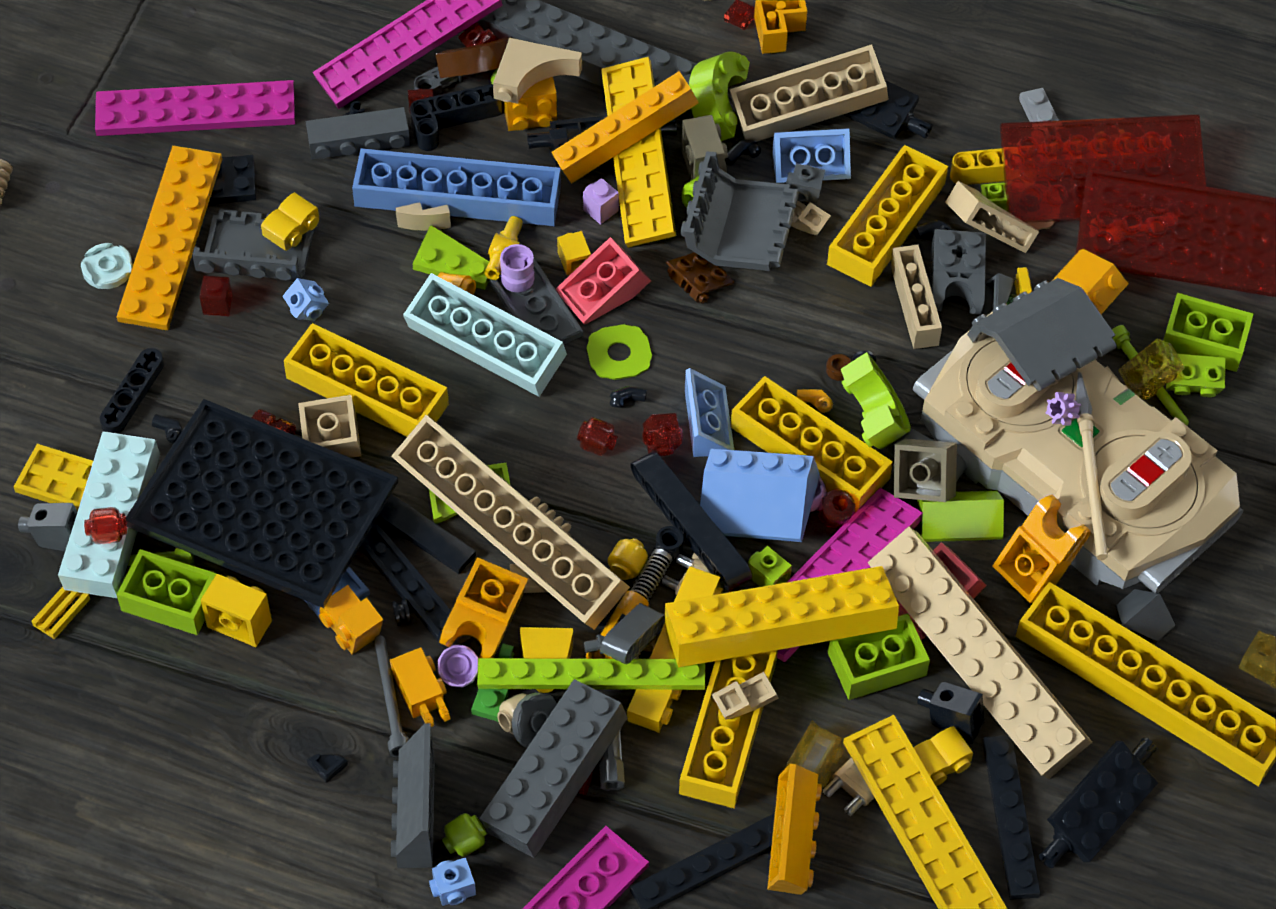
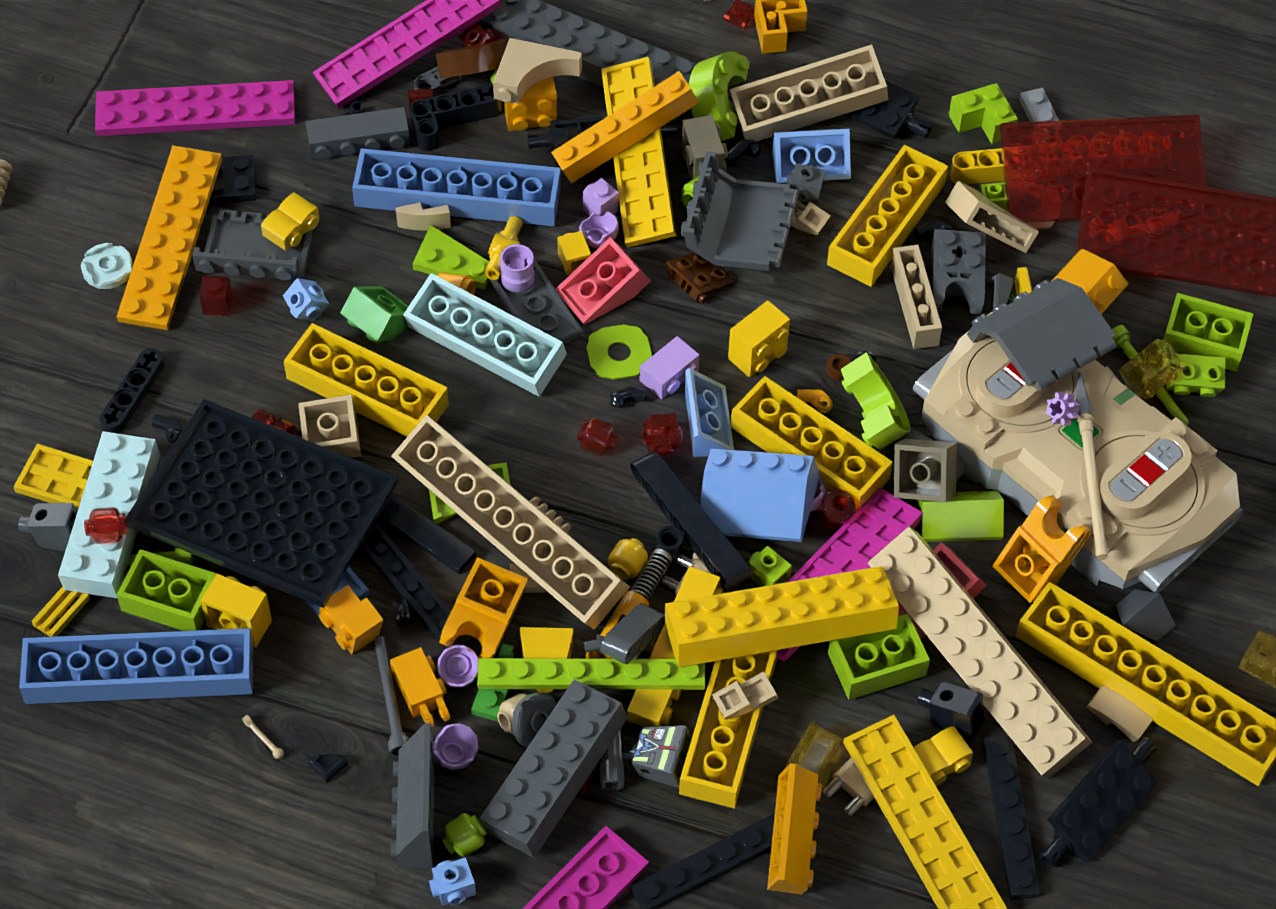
none -> medium blue brick [19,628,254,704]
none -> tan hinge [242,715,284,759]
none -> bright green slope [340,286,409,343]
none -> lavender hair [433,723,479,770]
none -> lavender hair [579,211,618,248]
none -> torso [622,725,692,787]
none -> lavender brick [640,336,699,399]
none -> yellow brick [728,300,790,378]
none -> lime brick [949,83,1018,144]
none -> tan slope [1087,686,1153,742]

